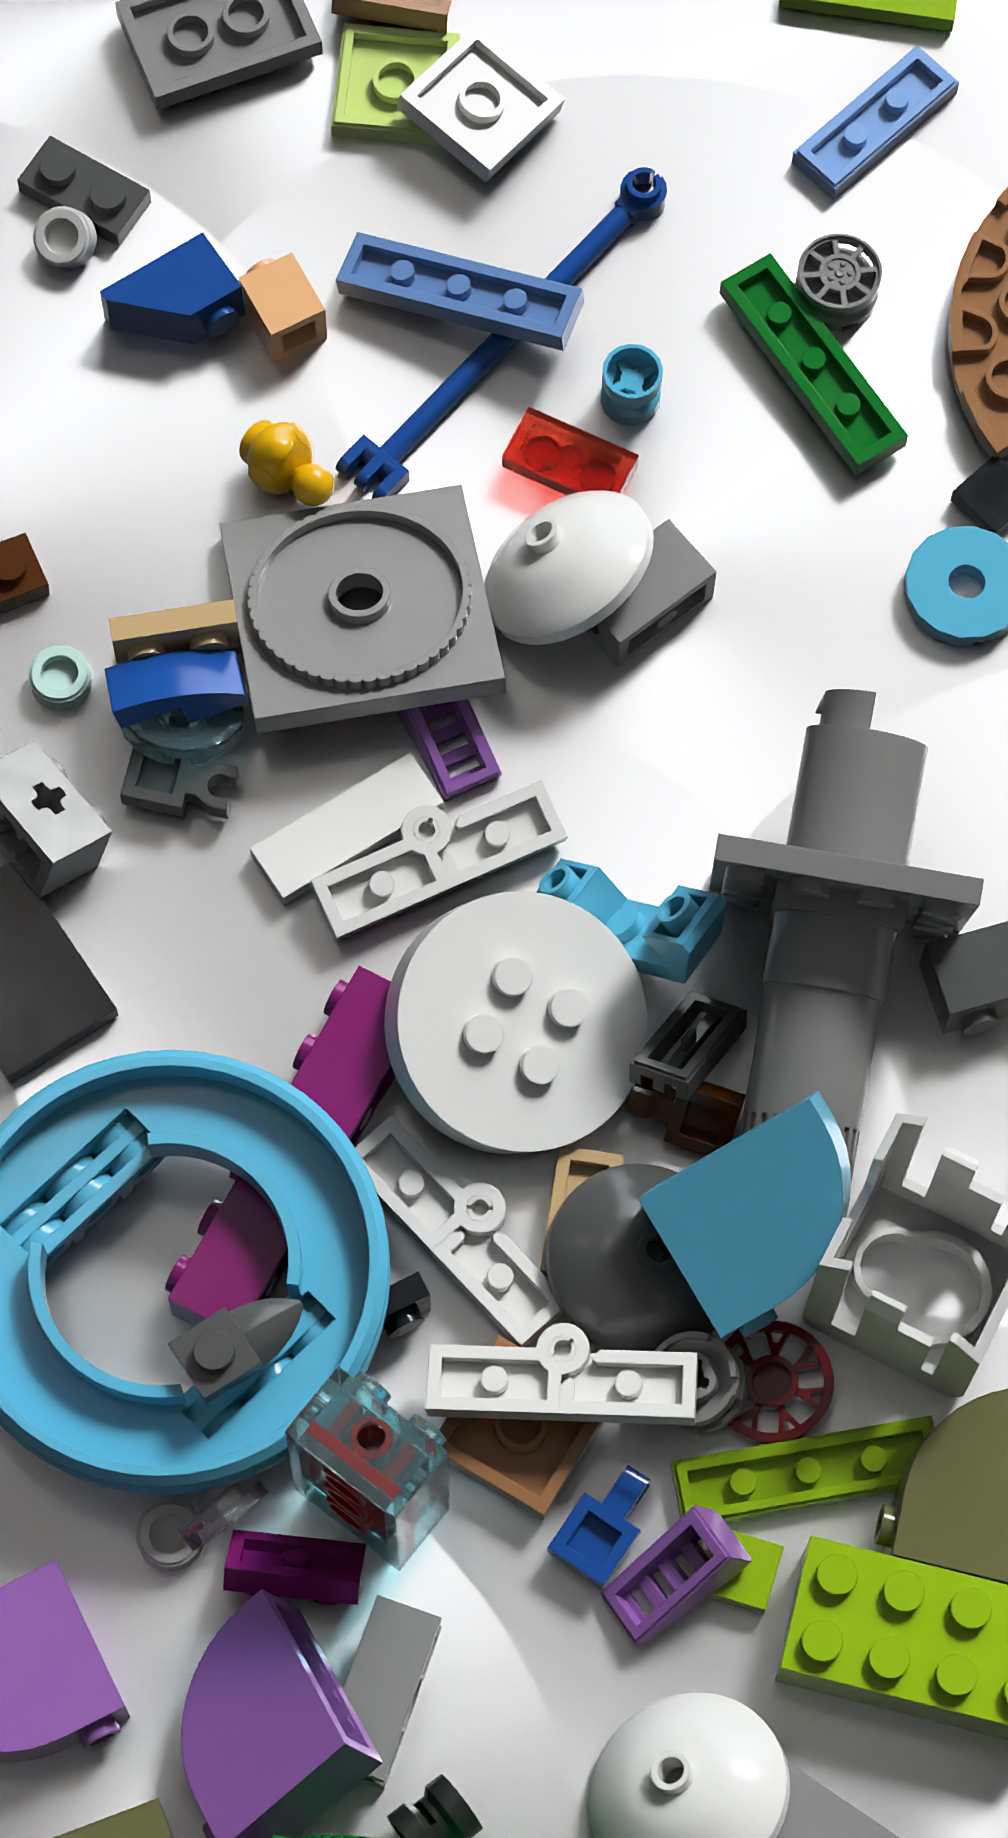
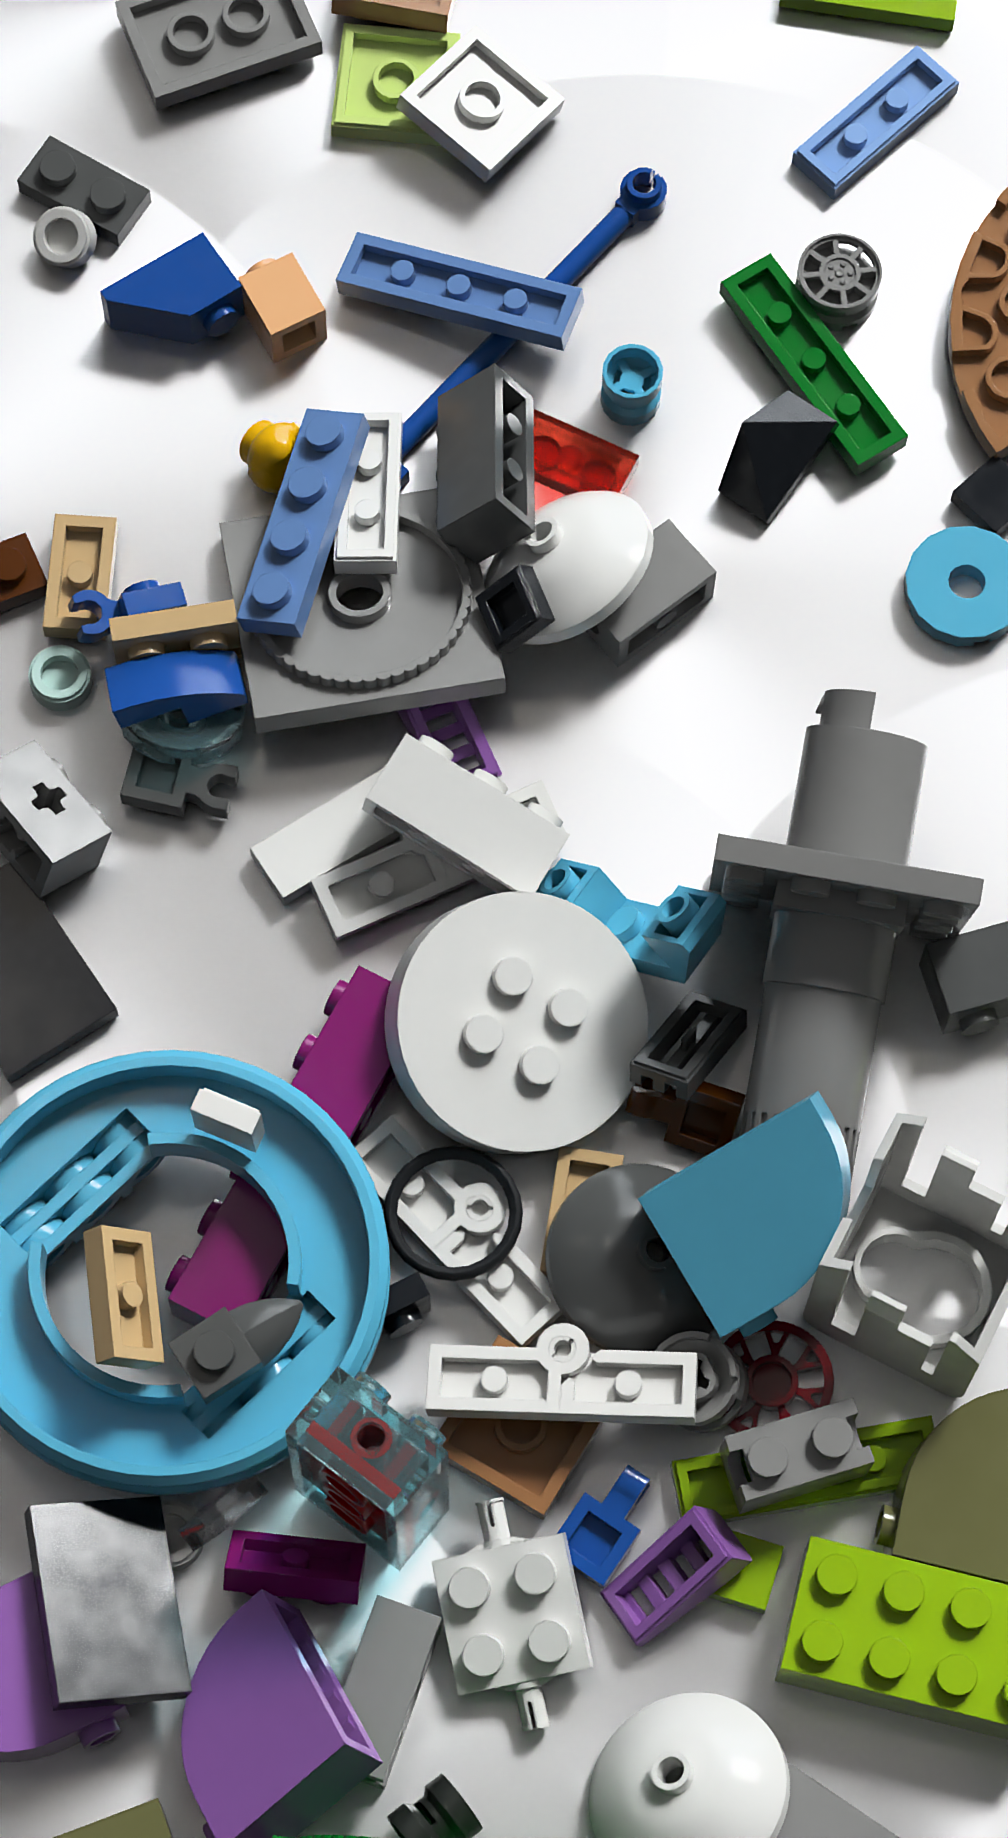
none -> tile [24,1496,192,1711]
none -> tan plate [42,514,118,641]
none -> blue plate [68,580,187,643]
none -> tan plate [83,1225,165,1370]
none -> white tile [190,1088,265,1153]
none -> medium blue plate [236,408,370,638]
none -> white tile [334,412,403,574]
none -> white brick [362,733,571,893]
none -> black tyre [383,1146,523,1281]
none -> white plate [431,1497,594,1731]
none -> dark grey brick [435,363,535,564]
none -> black tile [475,564,555,653]
none -> black slope [718,390,839,525]
none -> light grey brick [719,1397,875,1514]

